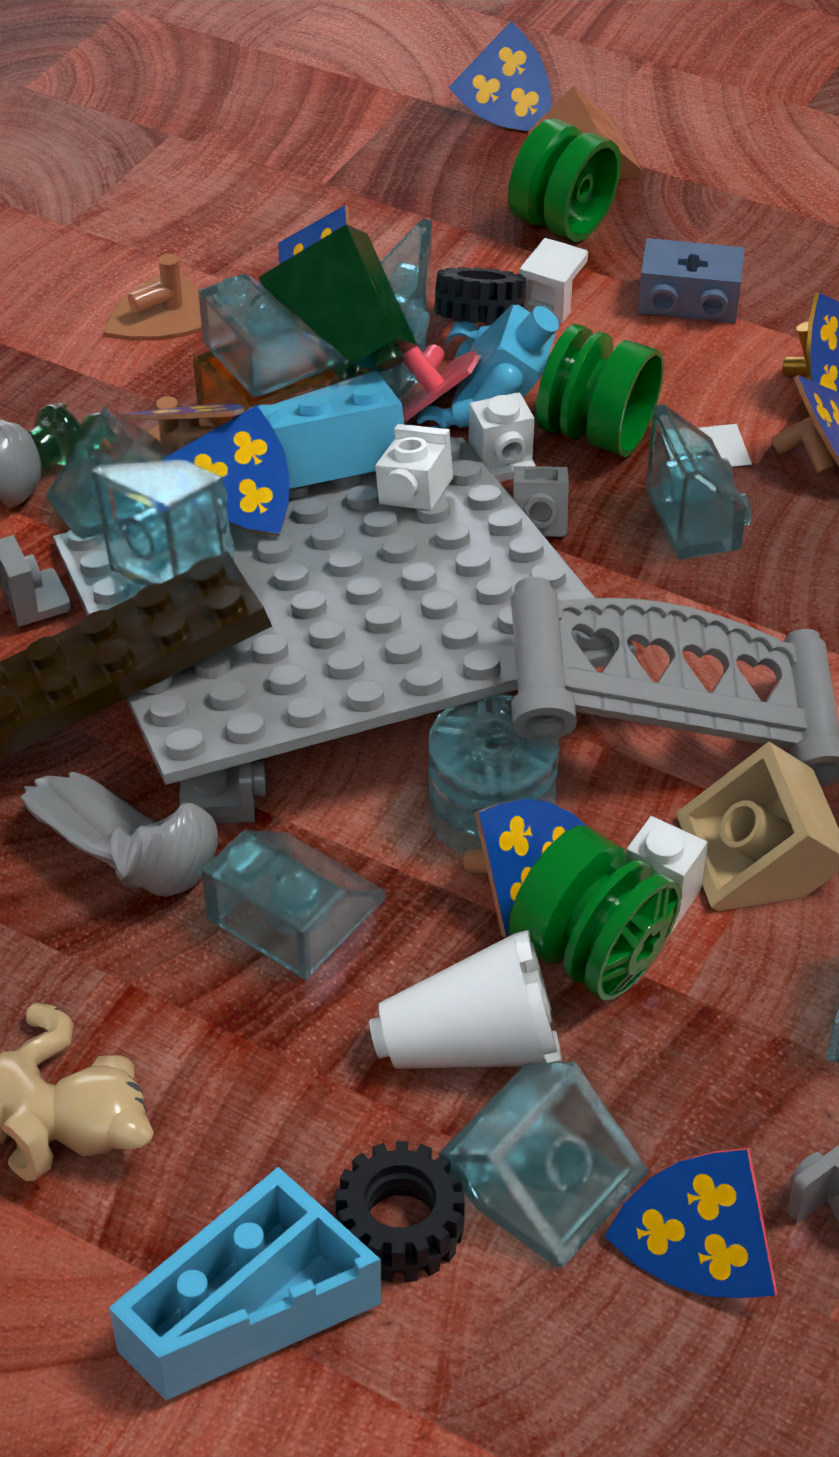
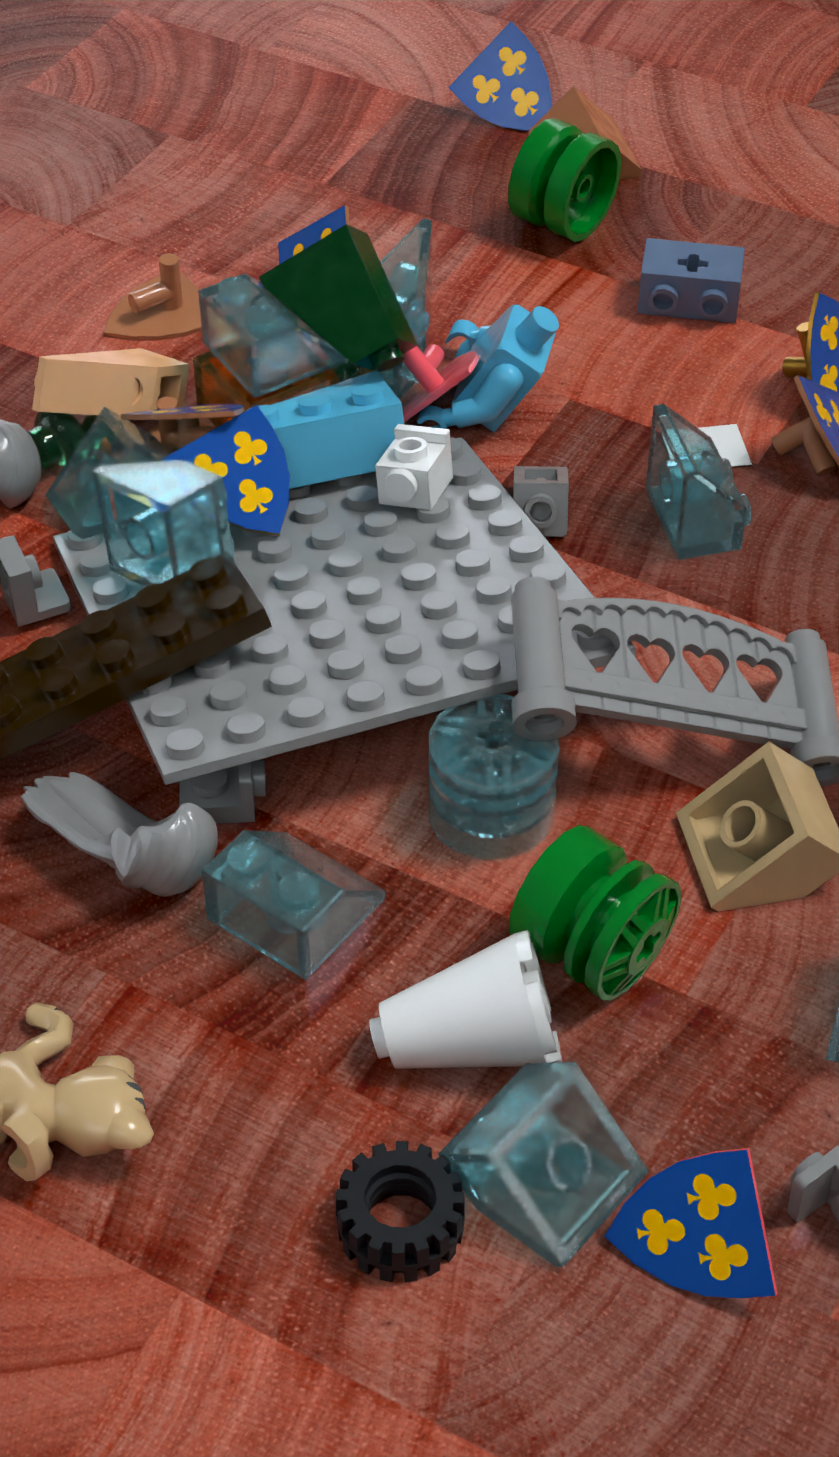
medium azure wedge [109,1167,382,1401] -> none
black tyre [434,267,526,324] -> none
blue shield [463,799,587,937] -> none
white brick [468,392,536,482] -> none
white panel [519,238,588,323] -> none
green wheel [536,324,664,457] -> none
white brick [626,816,708,933] -> none
none -> light nougat slope [32,348,190,417]

